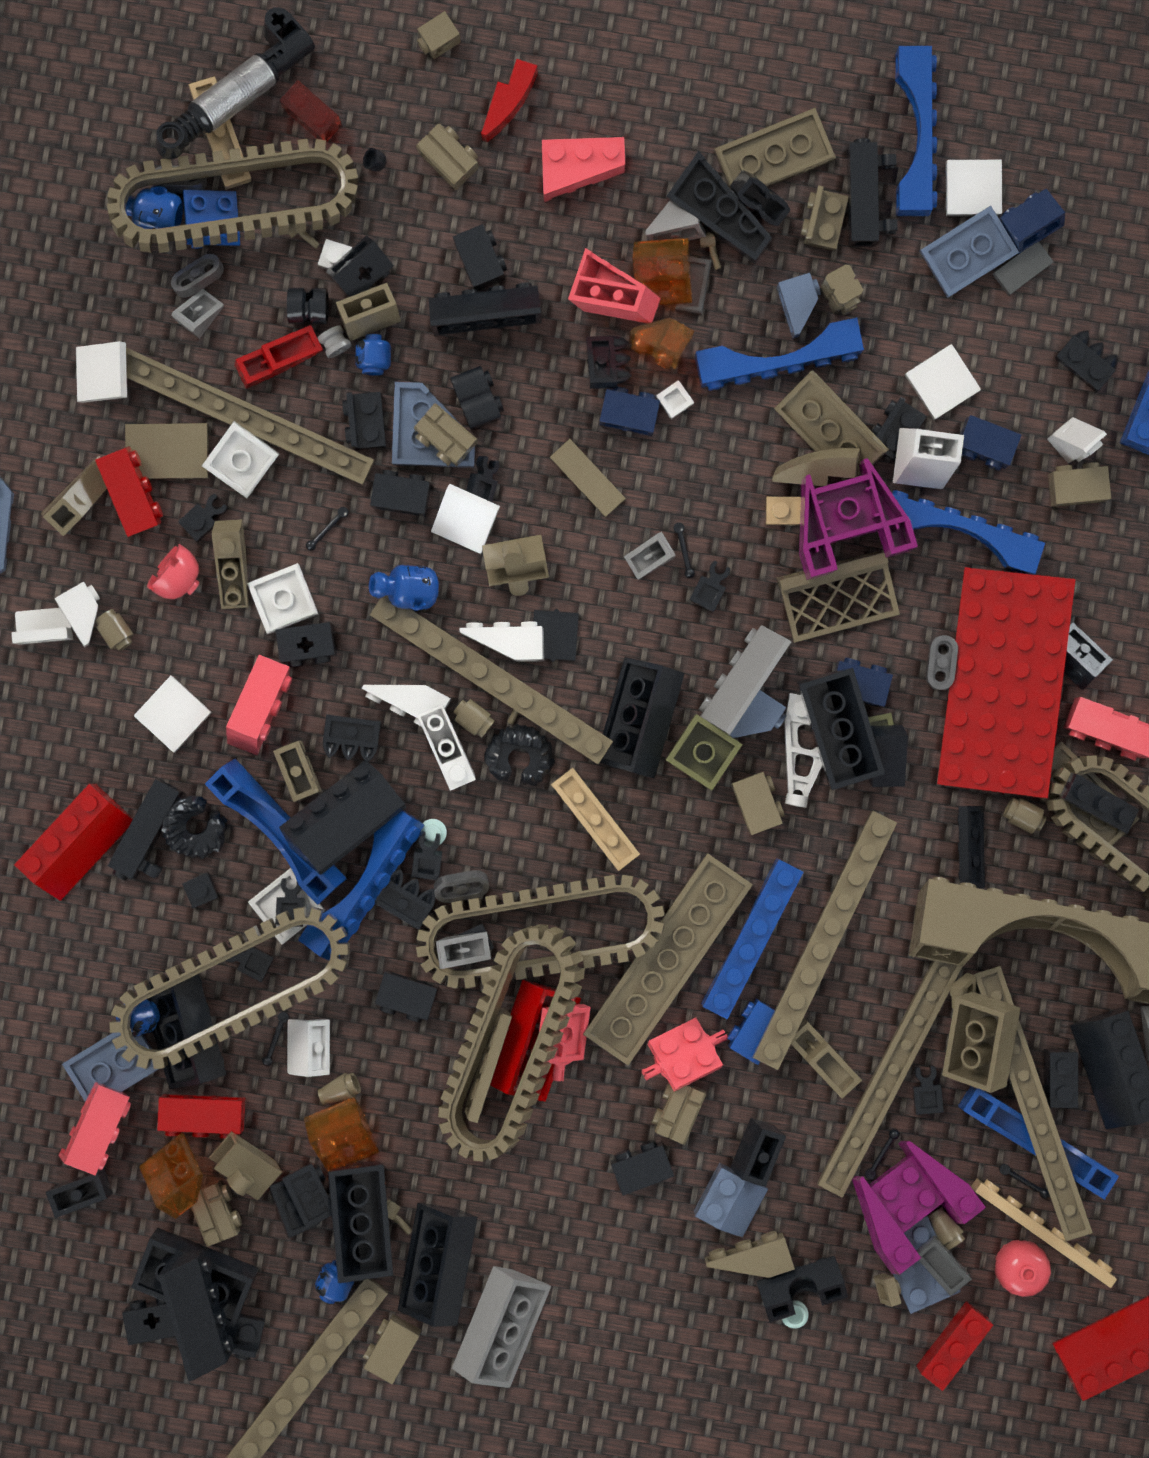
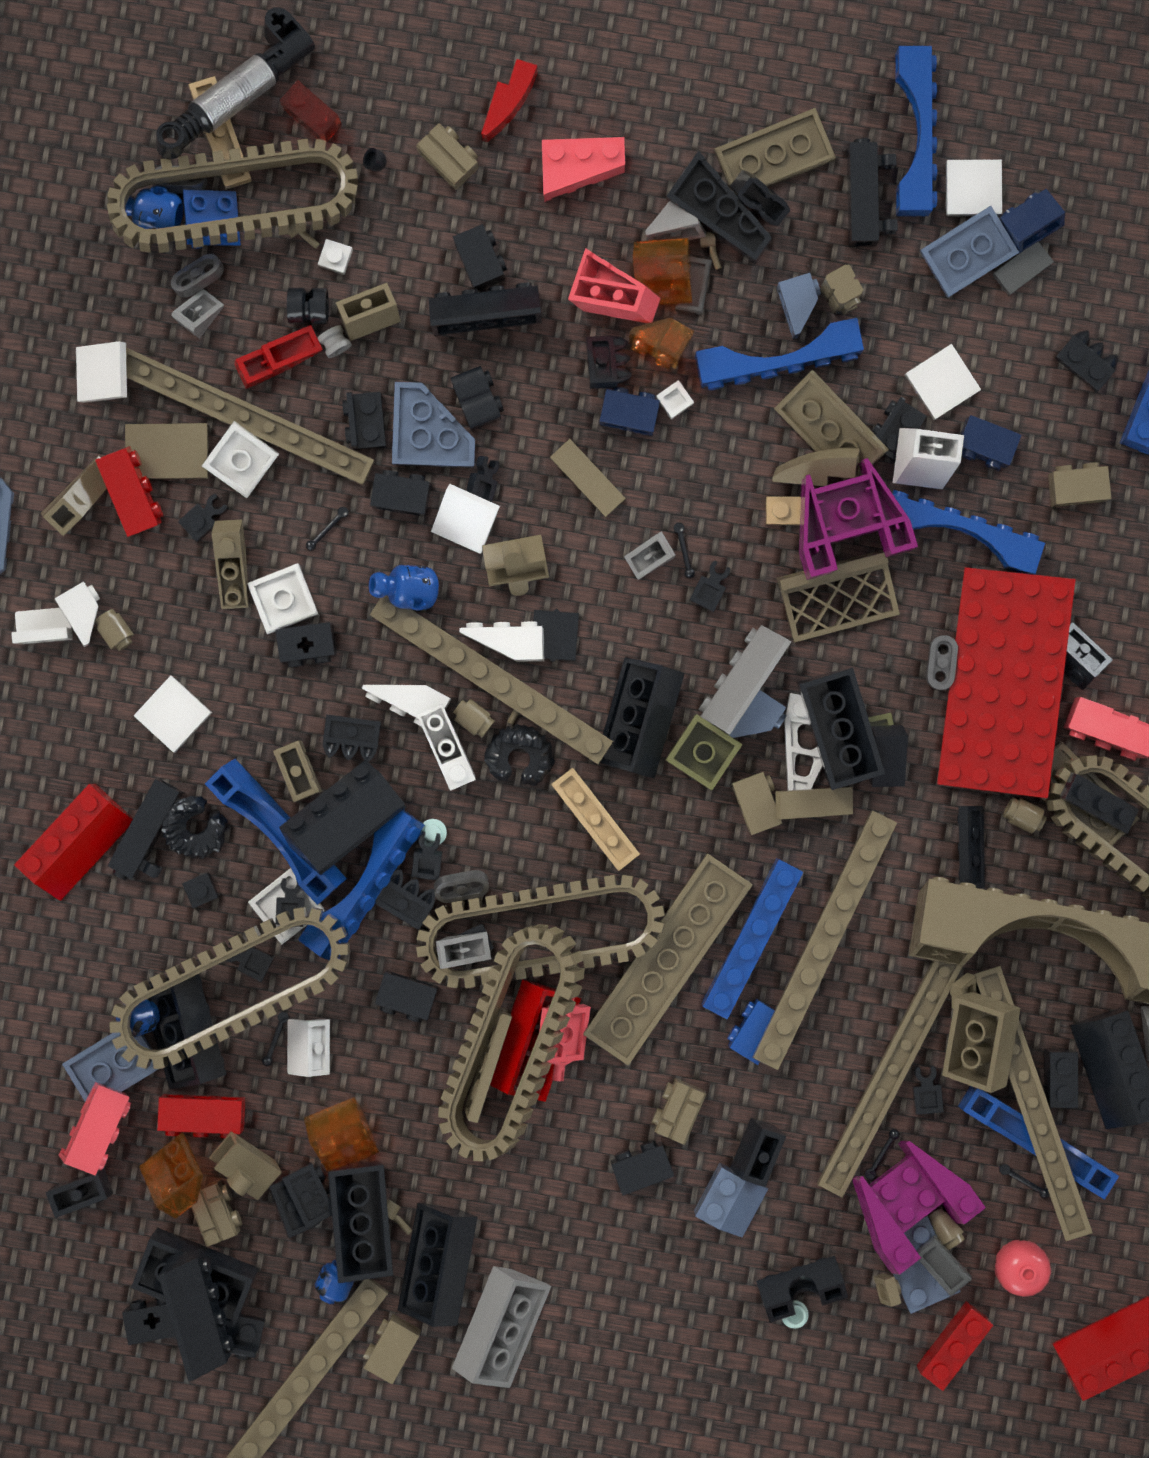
coral cylinder [147,544,200,599] -> none
coral wedge [226,655,292,756] -> none
dark tan cone [318,1073,361,1105] -> none
black brick [326,235,394,297] -> none
blue head [355,334,391,376] -> none
dark tan brick [414,403,478,467] -> none
dark tan brick [416,11,461,60] -> none
coral plate [642,1018,728,1092] -> none
dark tan slope [704,1231,795,1278] -> none
dark tan slope [791,1018,862,1099] -> none
dark tan bracket [801,185,849,251] -> none
dark blue brick [835,658,893,707] -> none
tan plate [971,1179,1117,1288] -> none
white slope [1047,417,1107,463] -> none
none -> dark tan tile [776,786,853,819]

